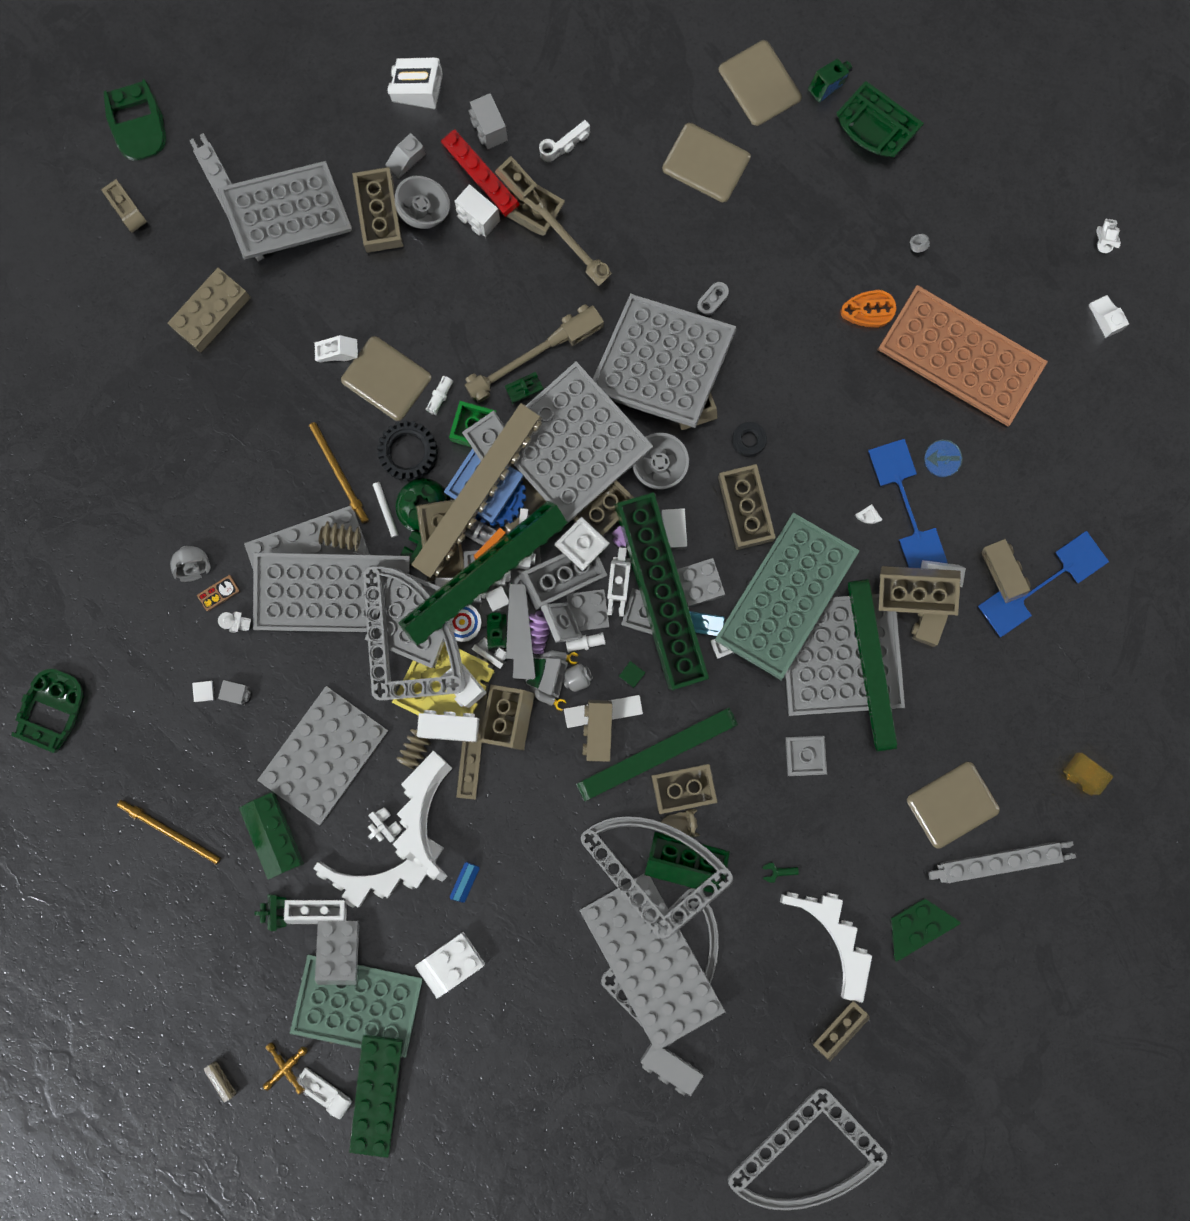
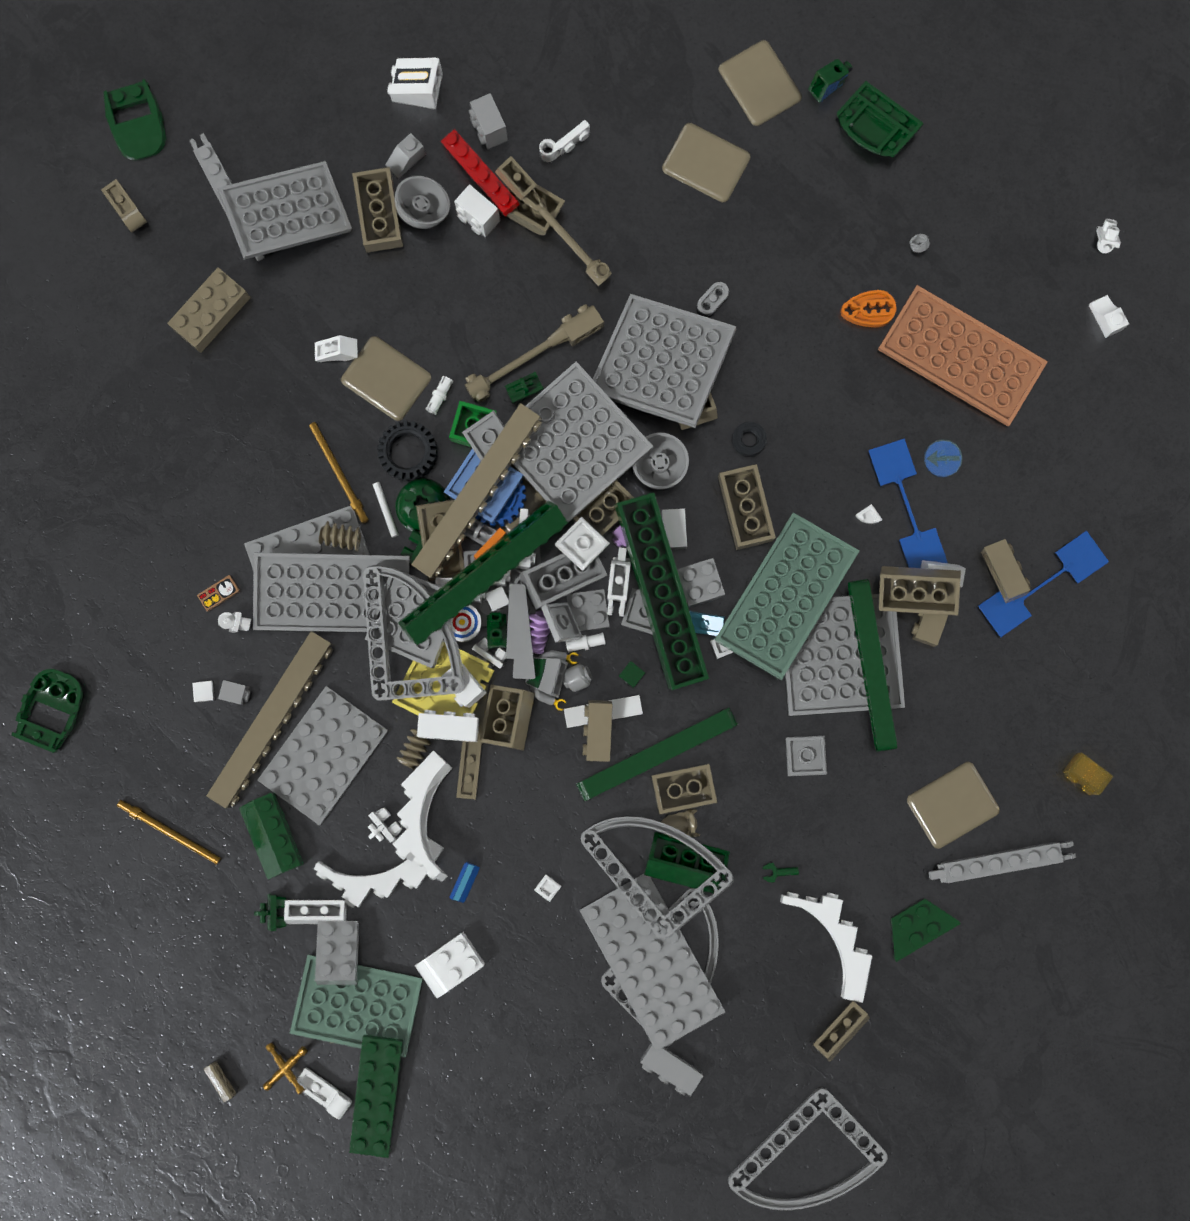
light grey cylinder [170,546,211,582] -> none
none -> dark tan brick [206,631,333,808]
none -> white tile [534,875,561,902]

